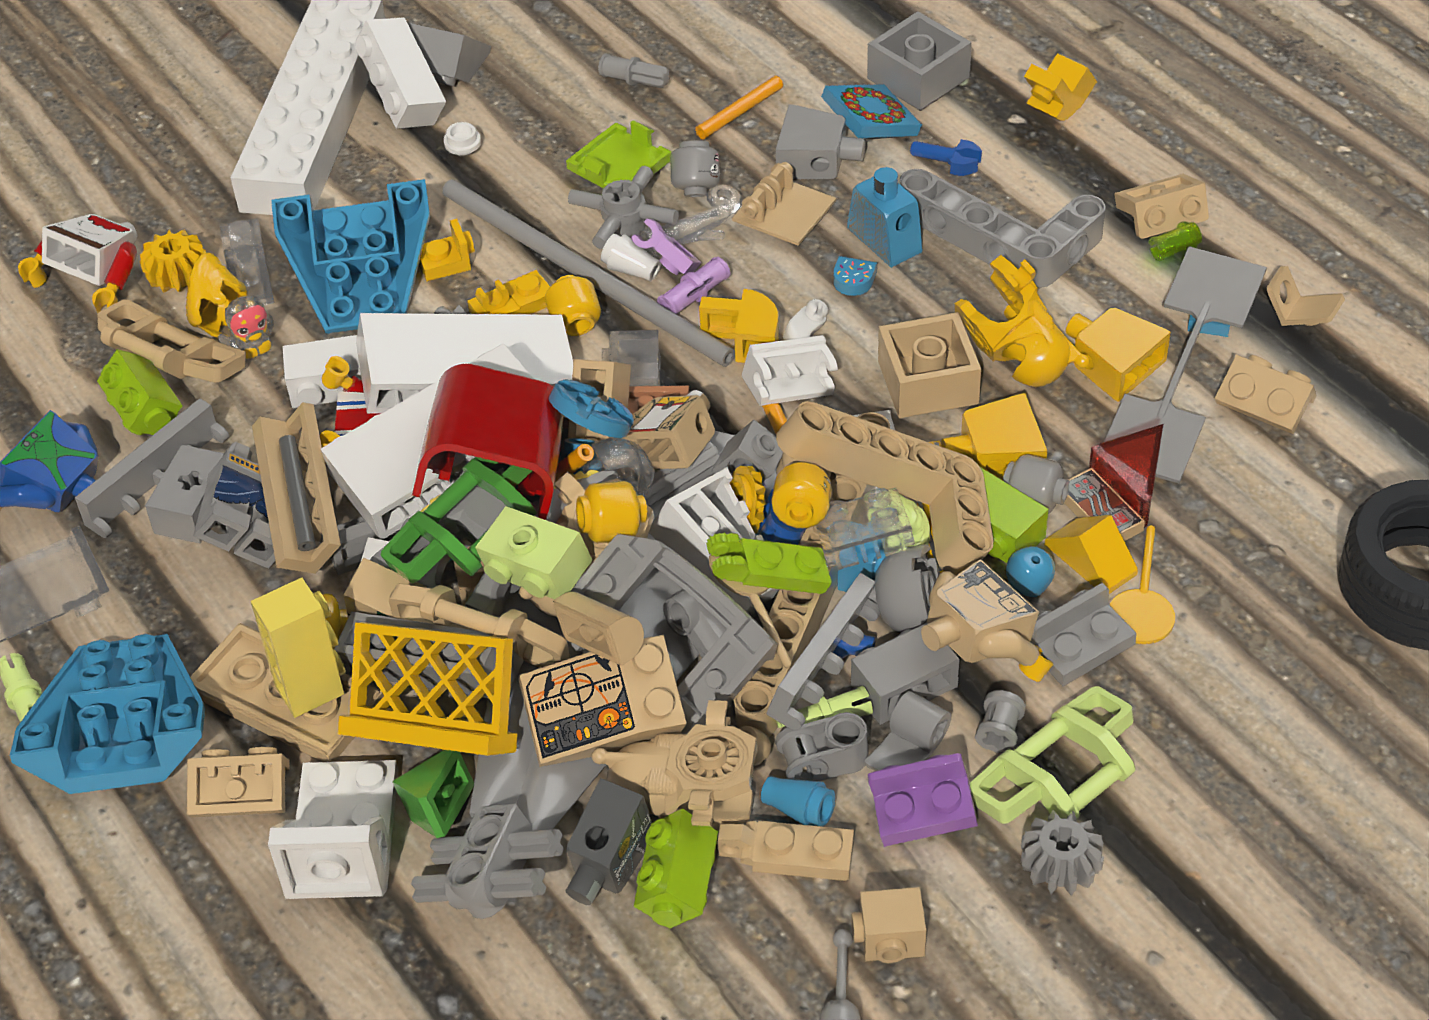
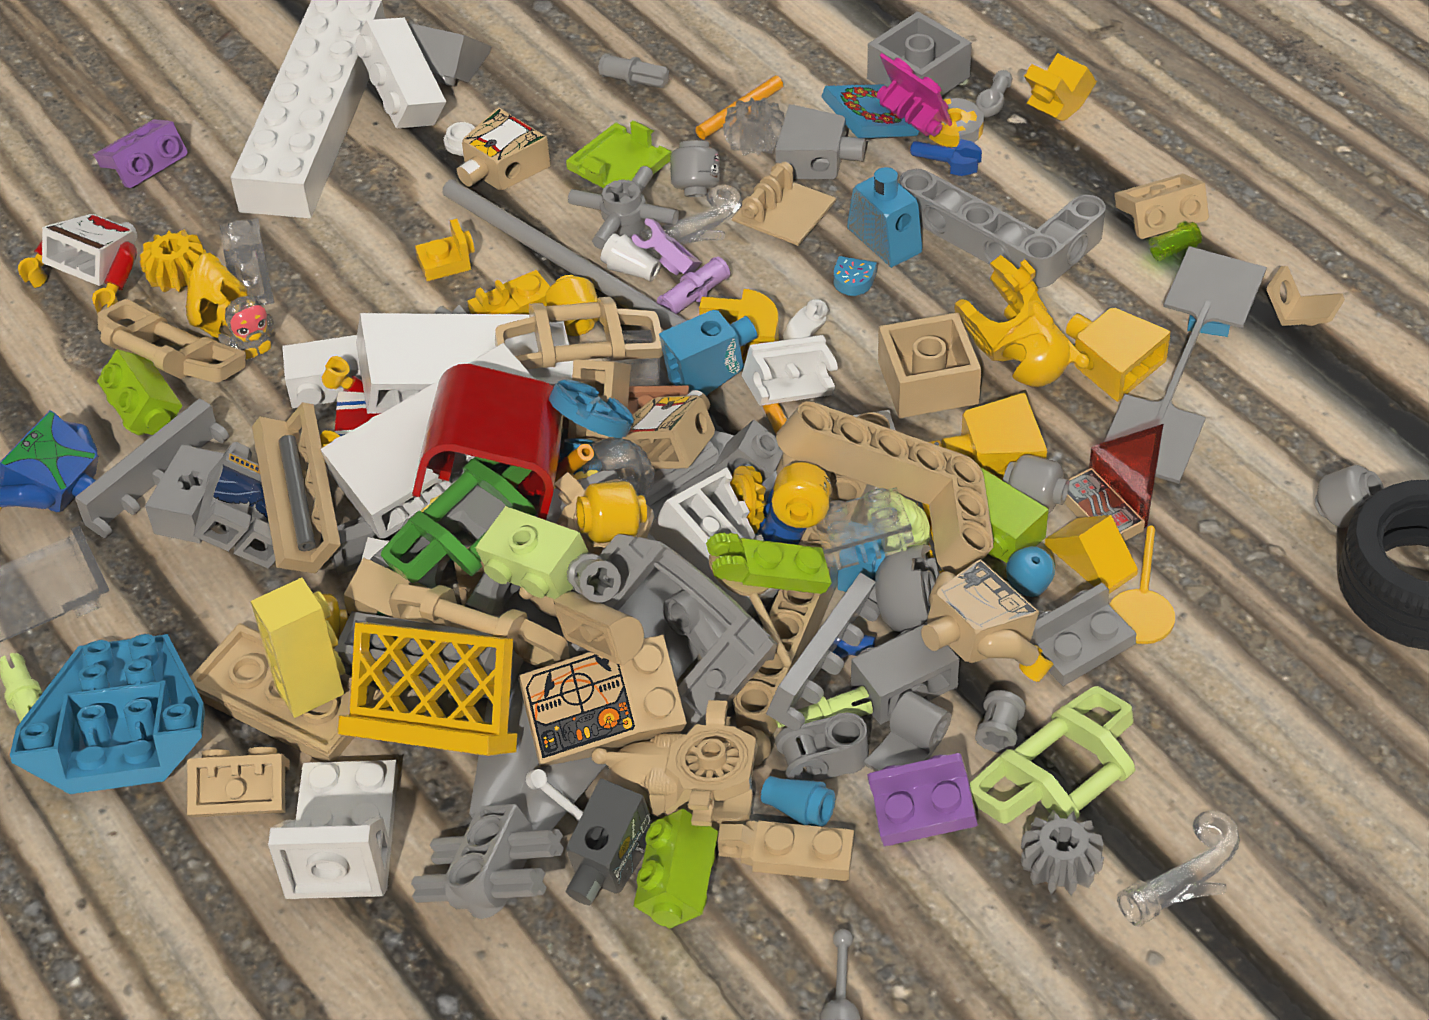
dark azure wedge [271,179,430,334] -> none
bright green slope [392,750,474,838] -> none
tan brick [851,887,926,963] -> none
tan bracket [1214,354,1317,434] -> none
none -> medium lavender bracket [93,119,188,188]
none -> tan torso [457,107,550,190]
none -> tan bar [495,297,663,370]
none -> white hinge [526,769,583,821]
none -> light grey bush [567,553,621,603]
none -> dark azure torso [659,310,758,395]
none -> clear gear [723,97,785,157]
none -> dark pink hinge [876,53,952,136]
none -> piece [928,98,984,147]
none -> light grey piece [976,70,1012,118]
none -> clear plant [1117,811,1240,927]
none -> light grey head [1315,465,1384,528]

